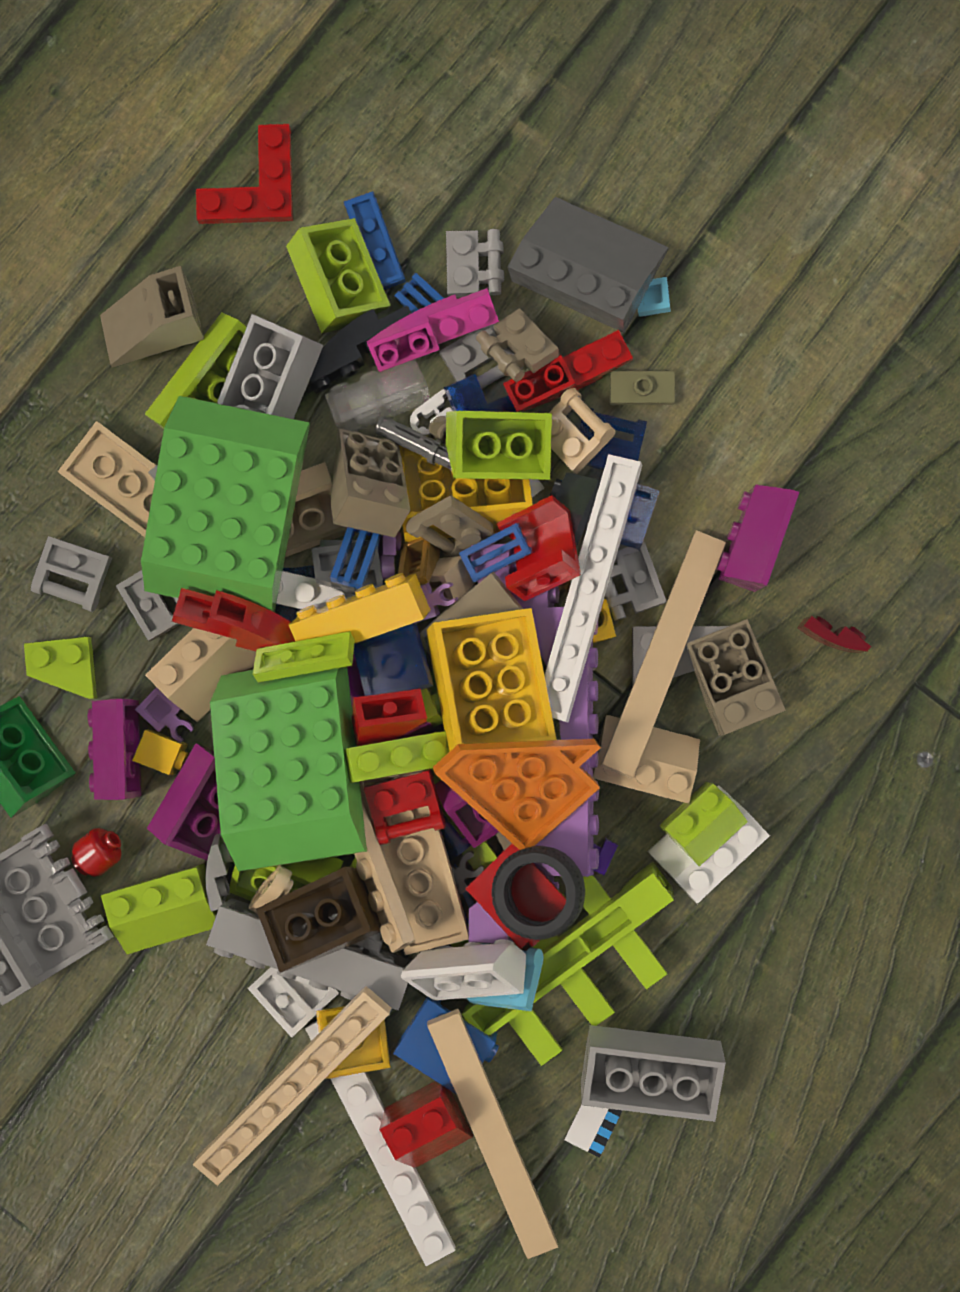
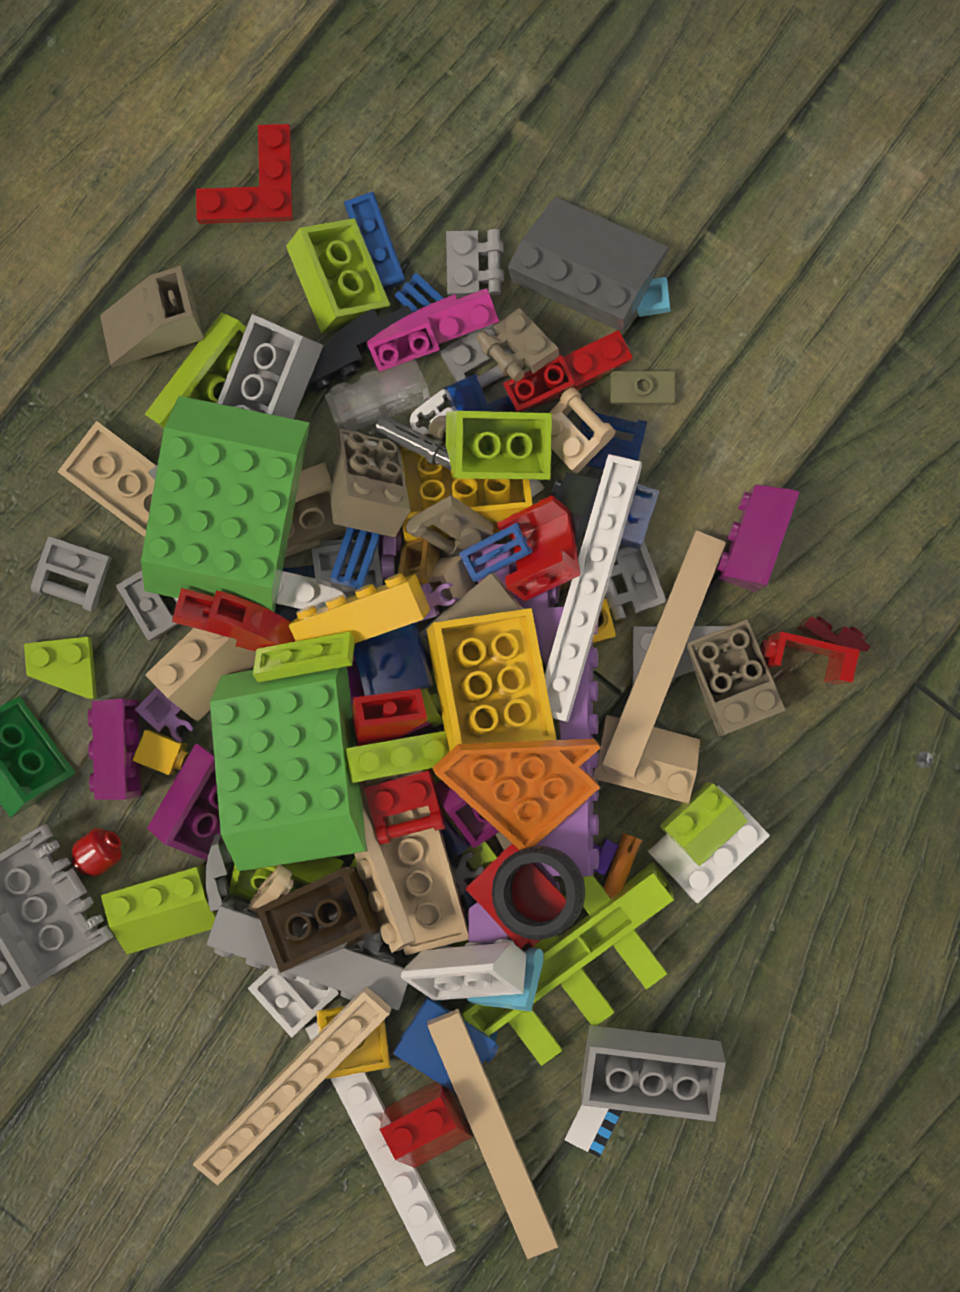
none -> orange axle [603,833,642,898]
none -> red panel [760,631,860,685]

